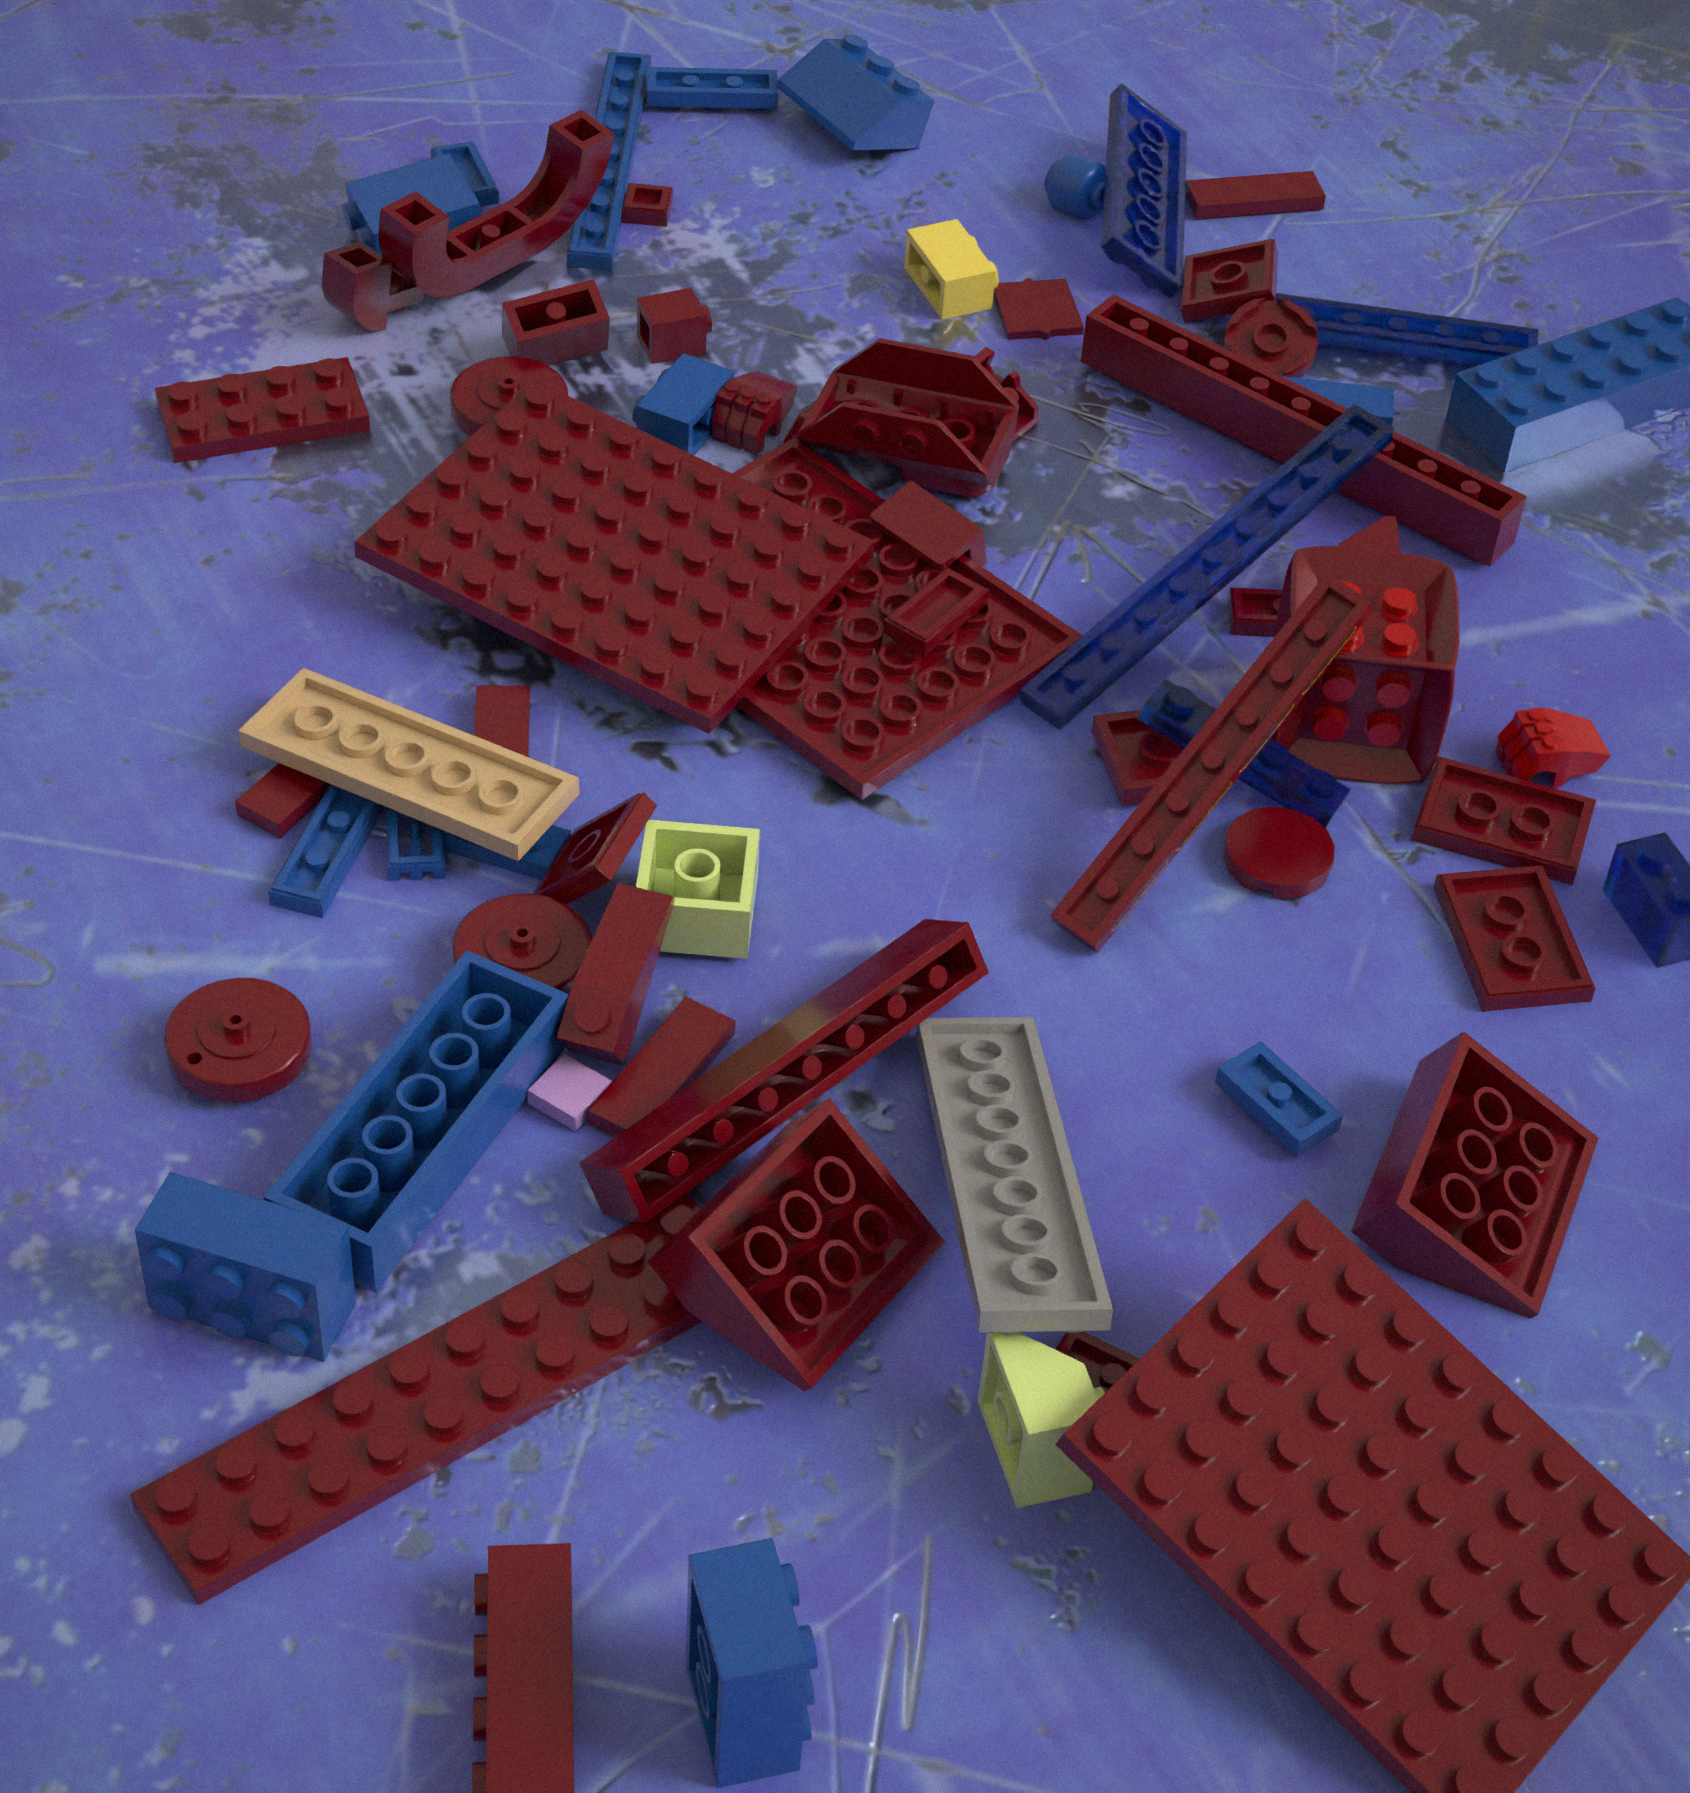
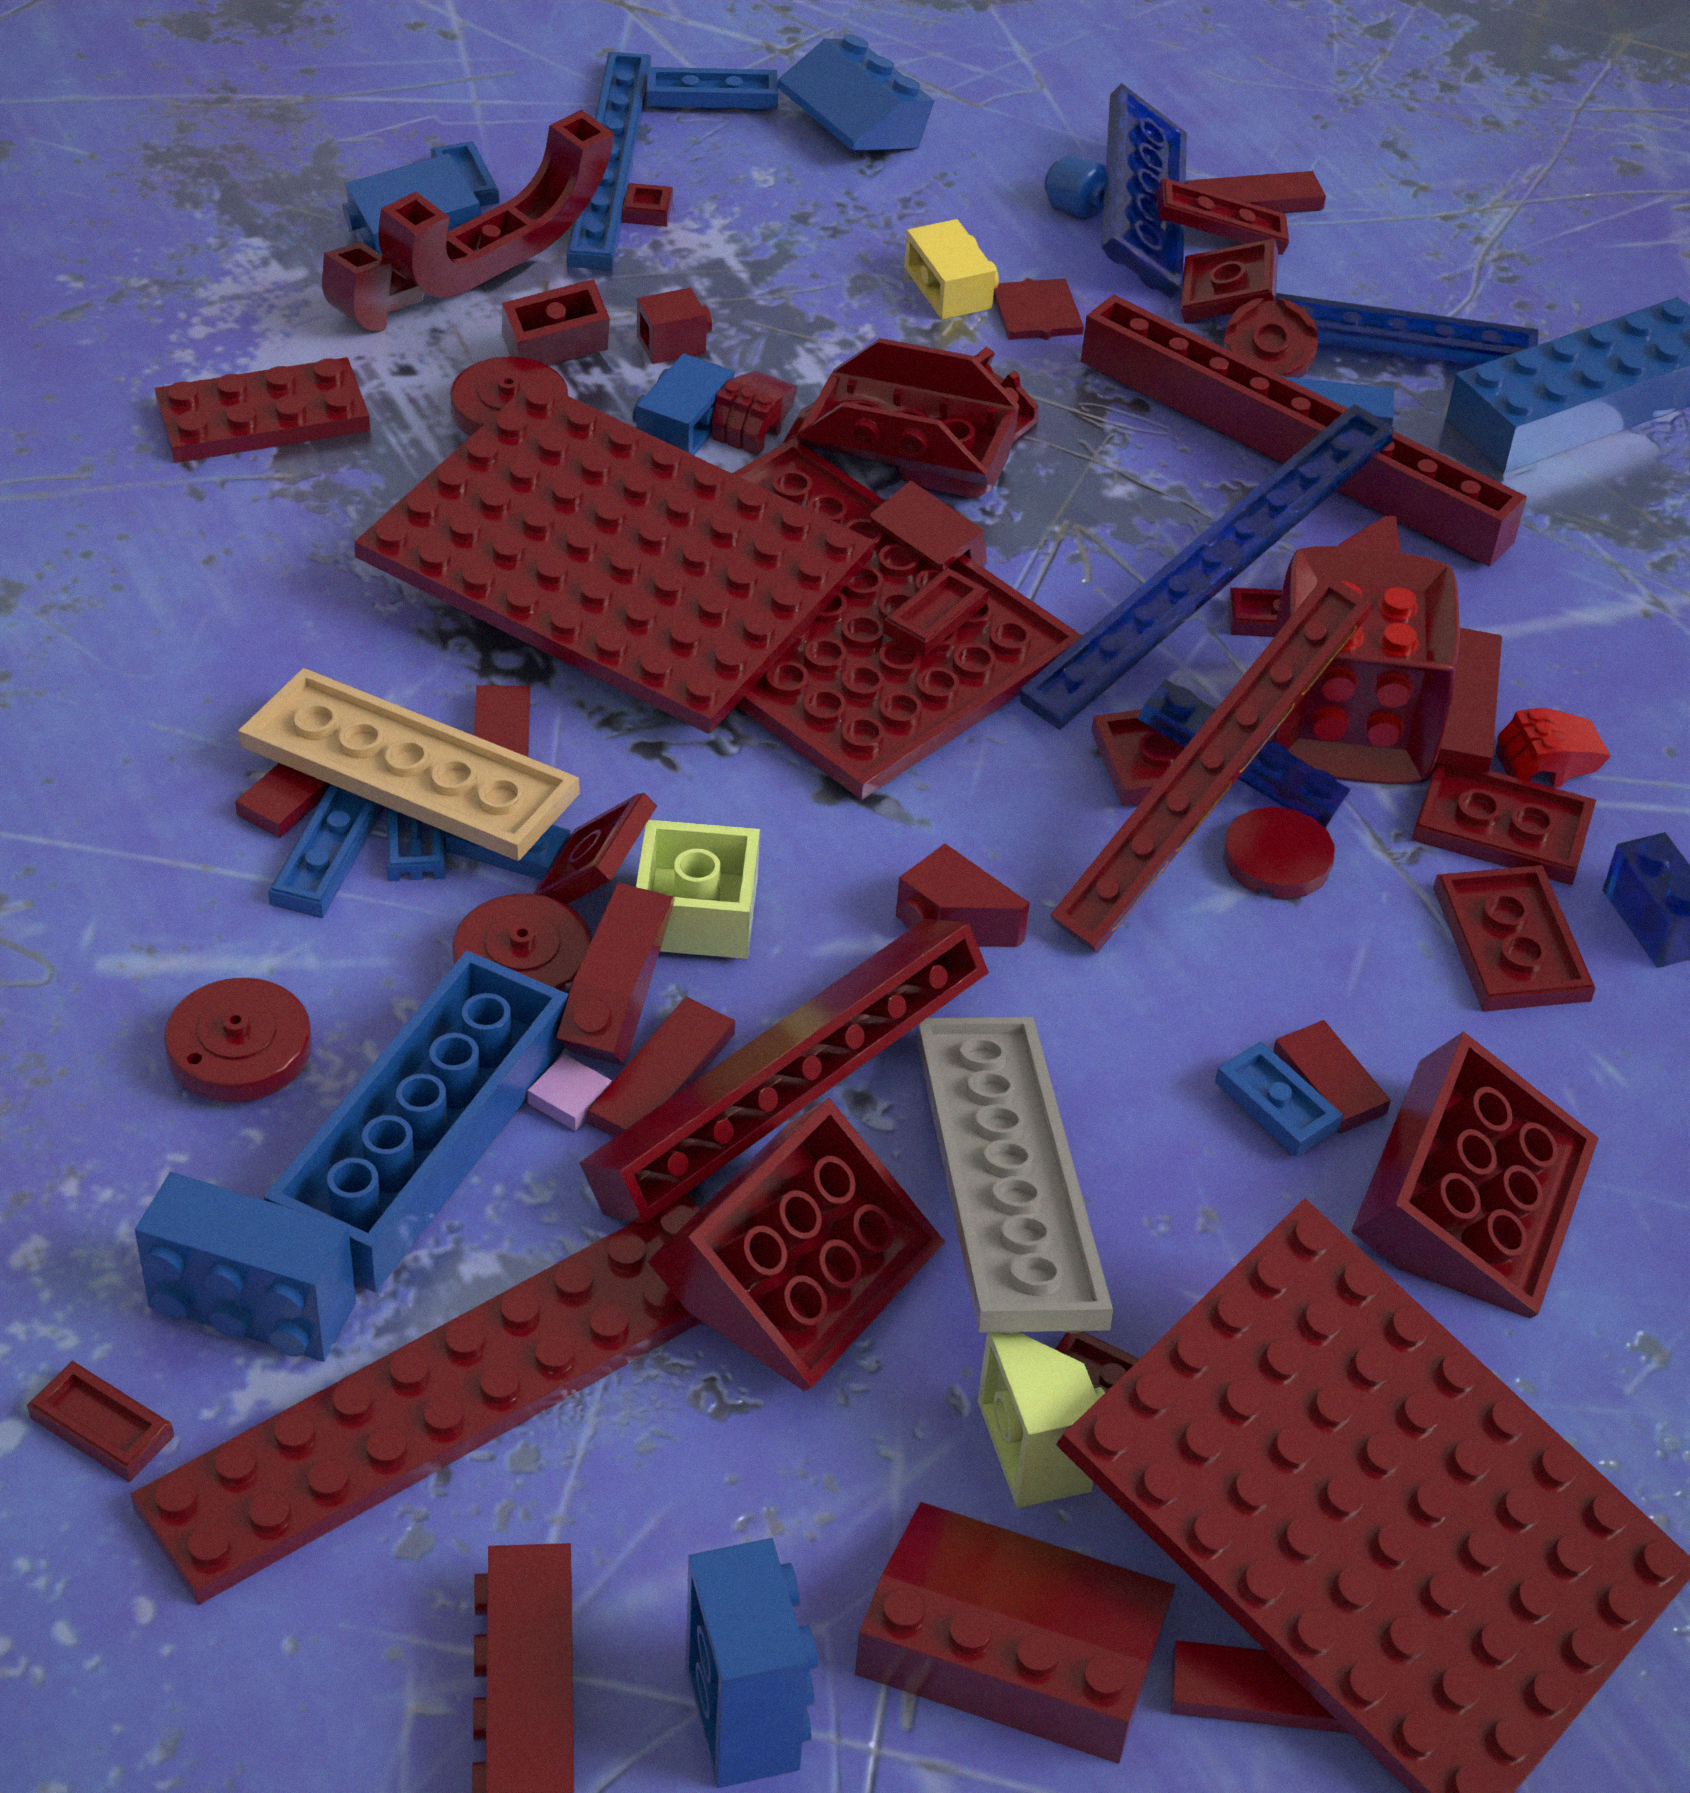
none -> dark red tile [27,1360,174,1482]
none -> dark red slope [855,1502,1176,1764]
none -> dark red slope [896,843,1030,947]
none -> dark red tile [1156,178,1289,255]
none -> dark red tile [1171,1640,1351,1734]
none -> dark red tile [1273,1020,1391,1134]
none -> dark red tile [1436,628,1502,773]

